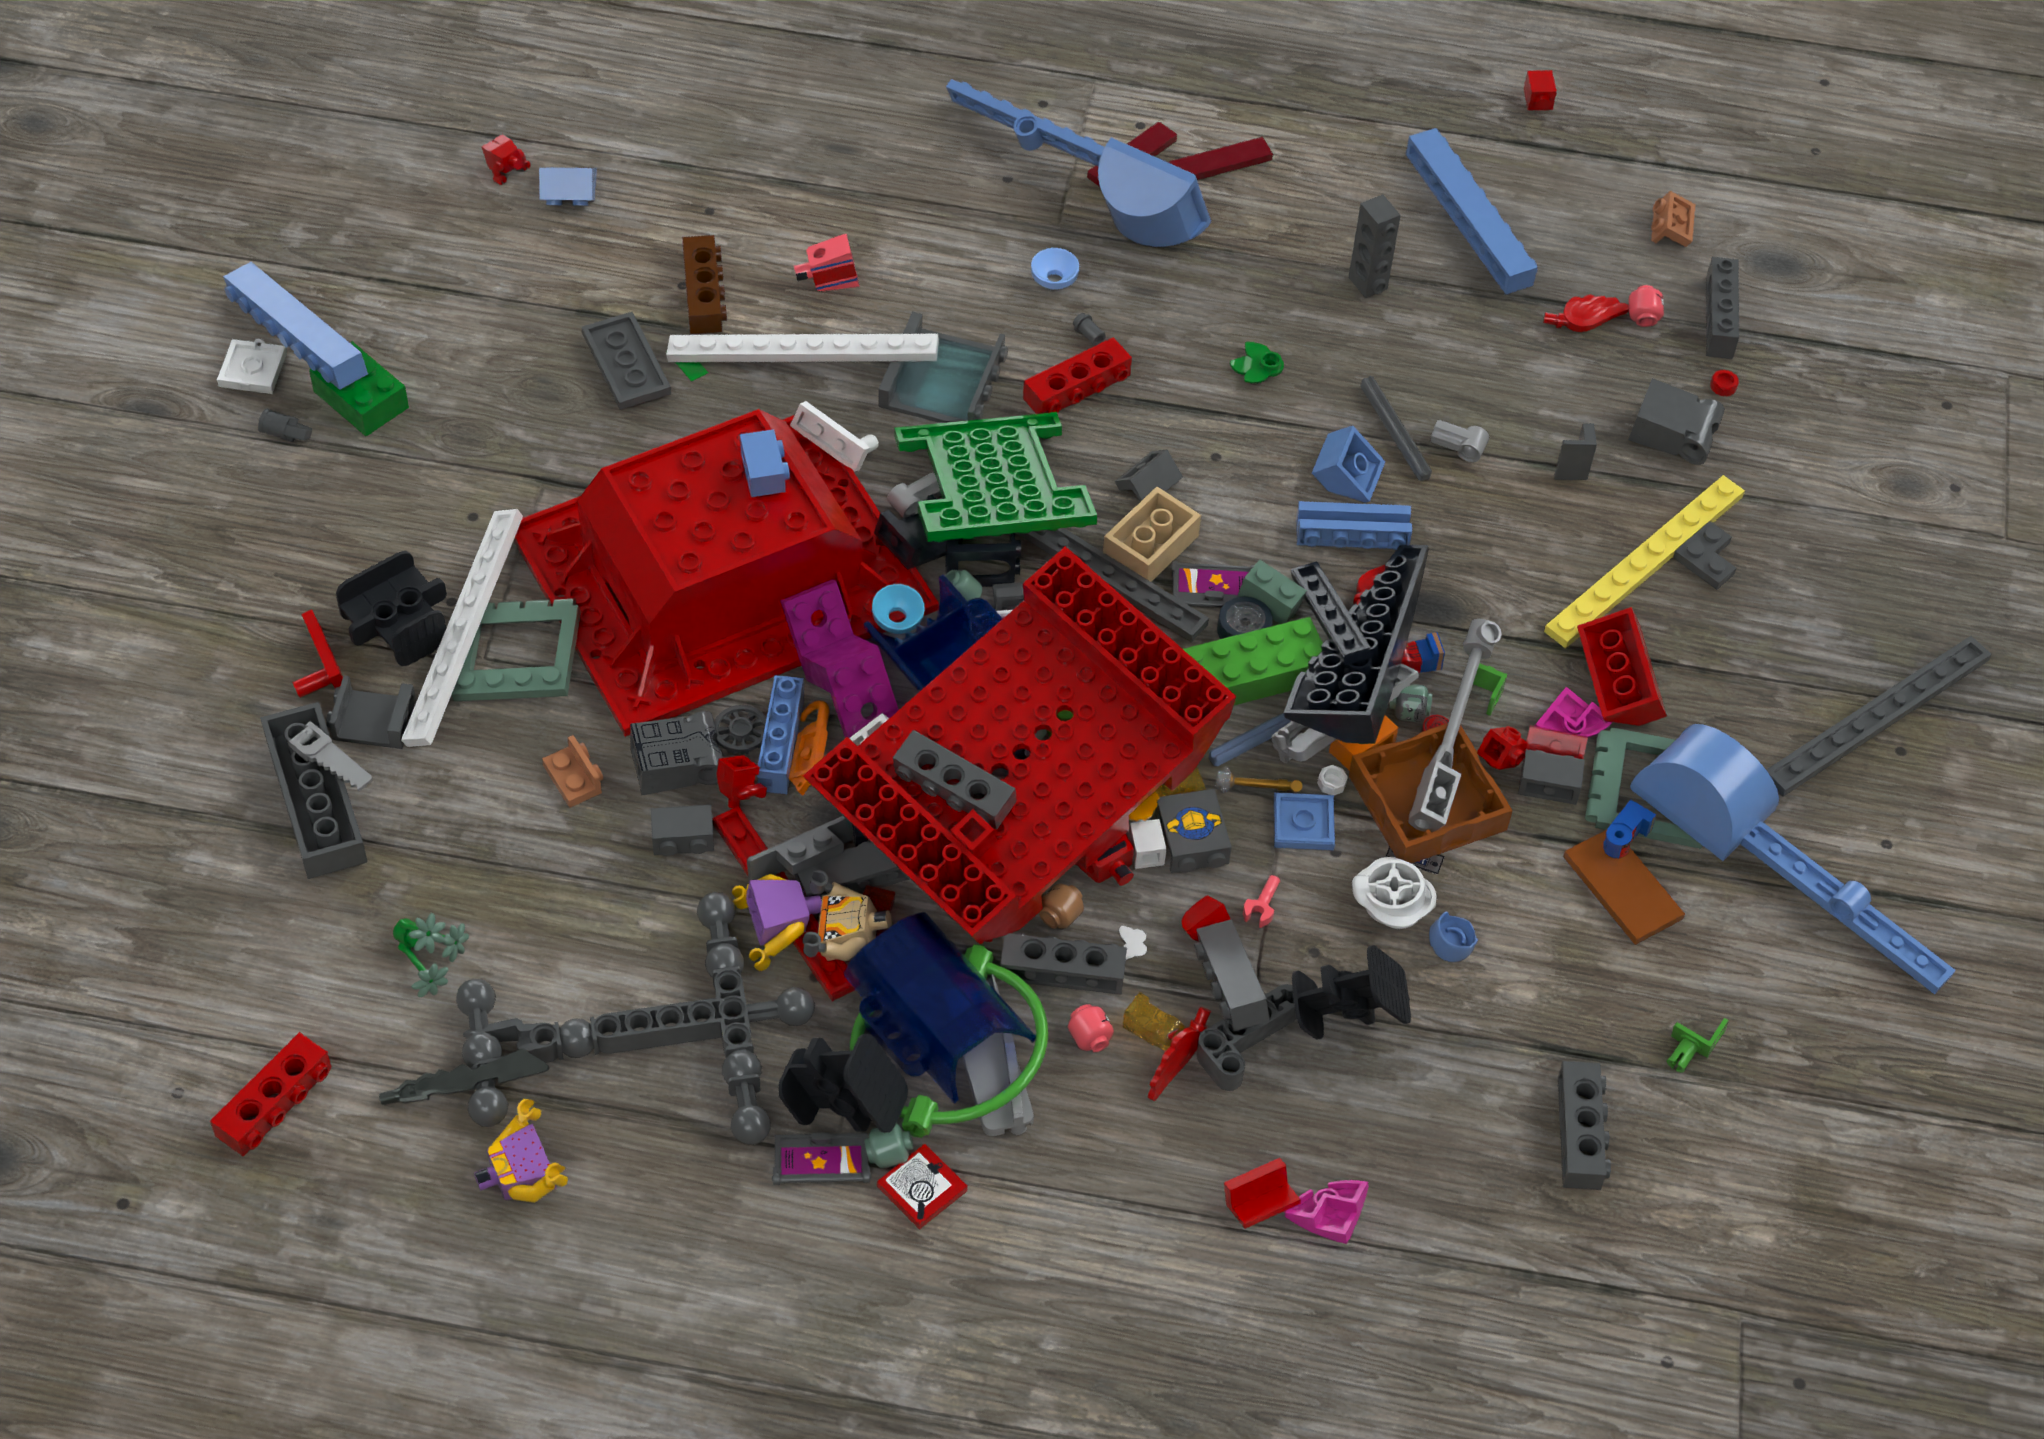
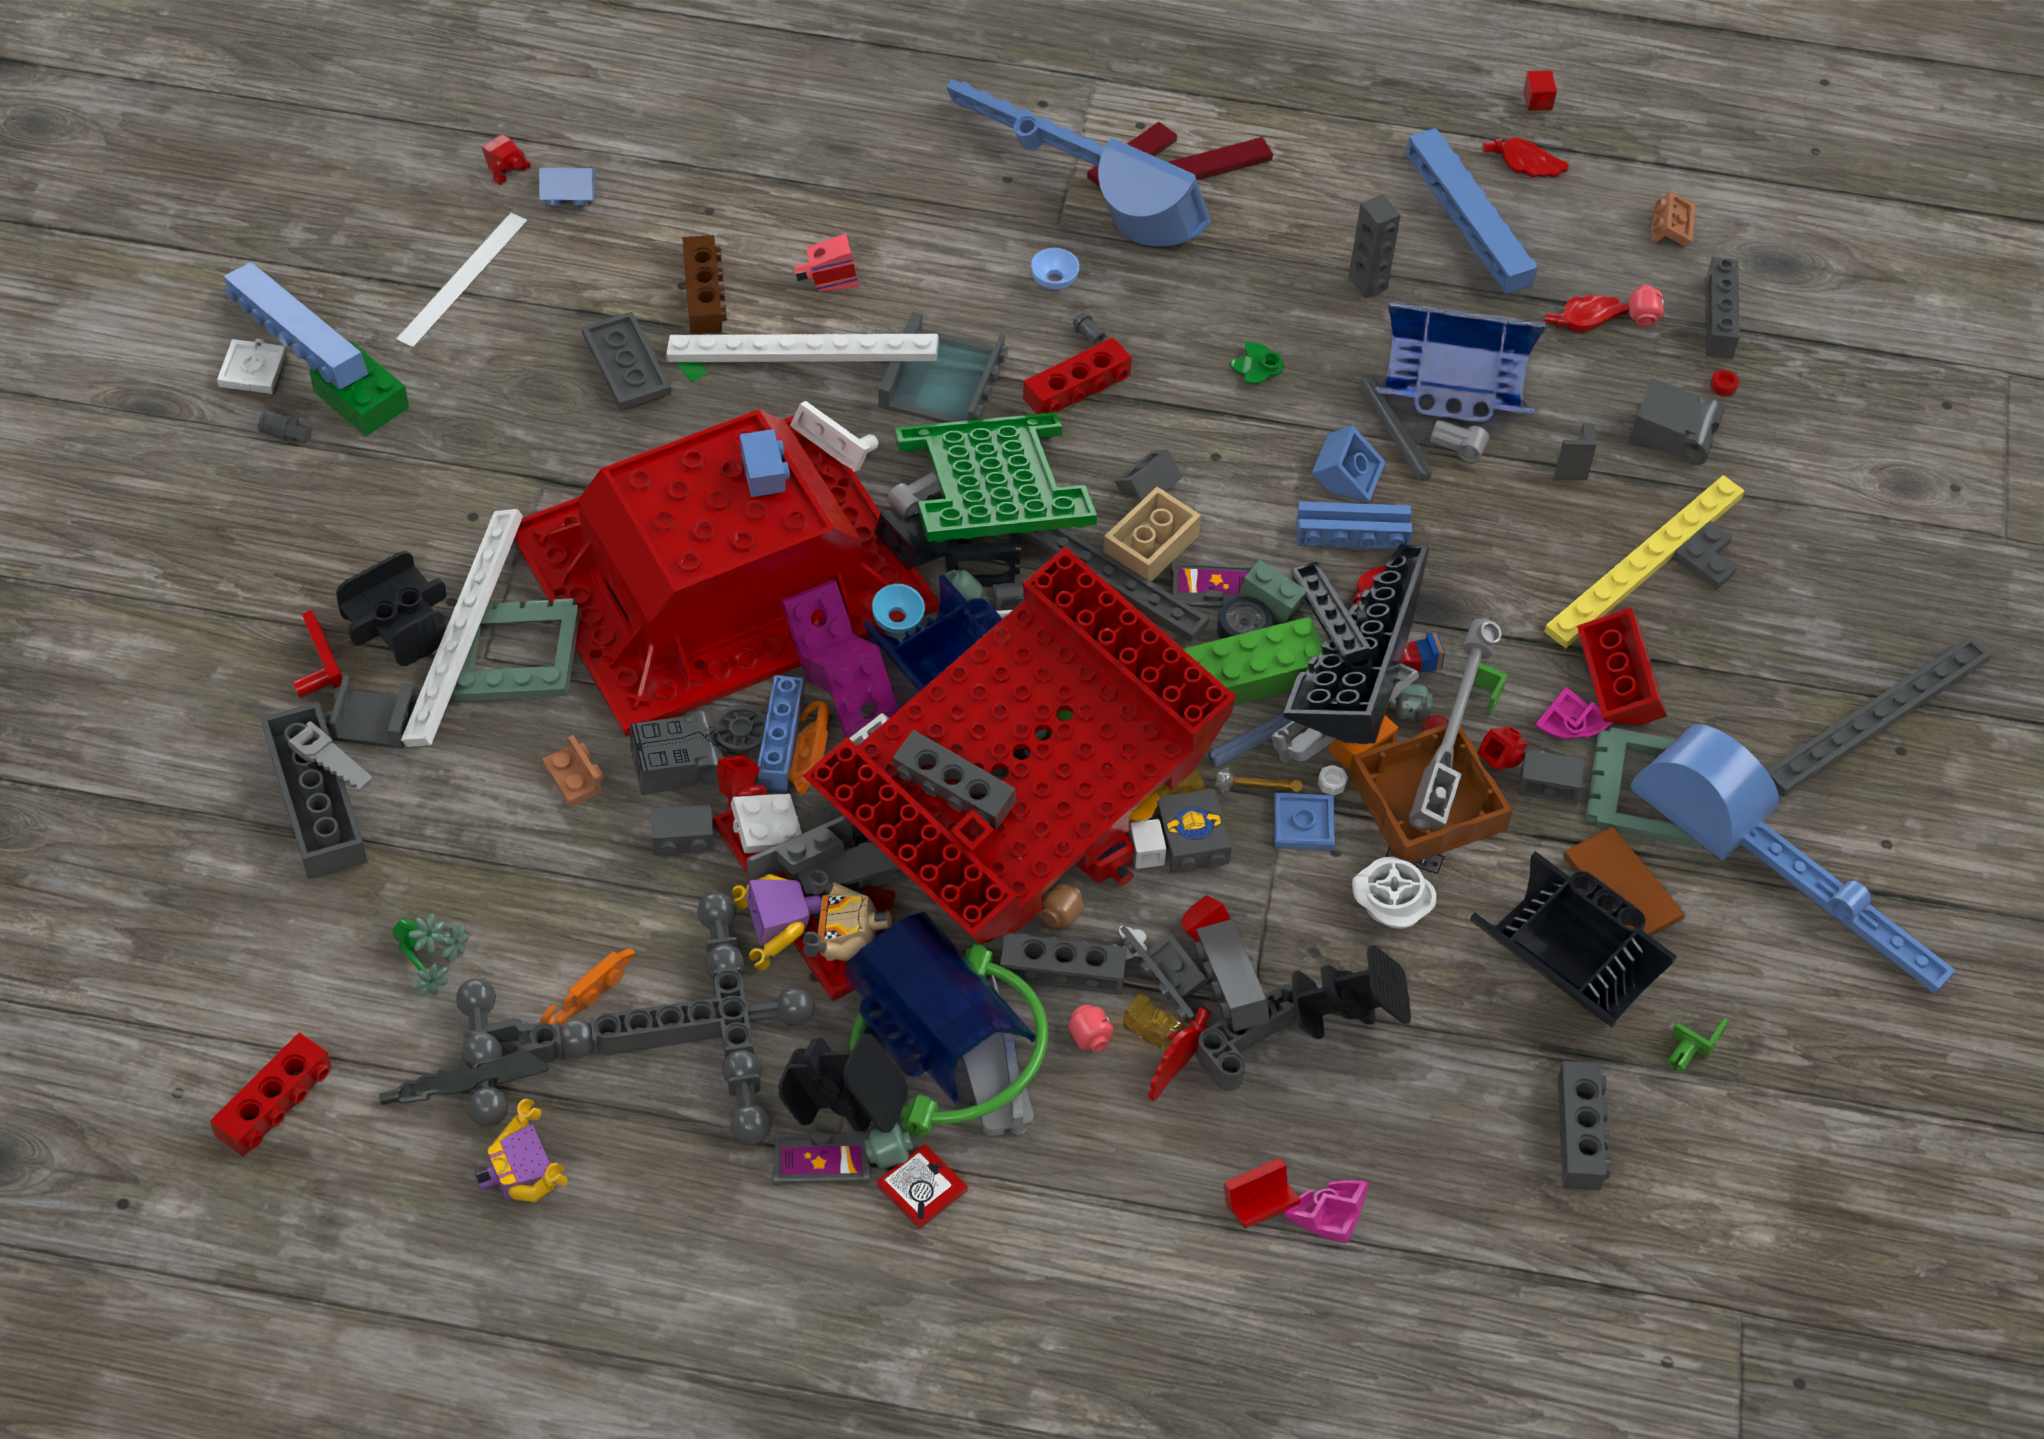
coral bar [1243,875,1280,928] -> none
medium blue hair [1429,911,1478,962] -> none
plate [1524,725,1588,759] -> none
blue leg [1603,800,1656,858] -> none
none -> white sticker [397,213,527,347]
none -> orange plate [540,948,636,1027]
none -> white plate [731,794,802,853]
none -> dark grey bracket [1120,925,1208,1022]
none -> clear blue panel [1375,301,1547,423]
none -> black panel [1470,851,1677,1028]
none -> red animal [1482,137,1569,178]

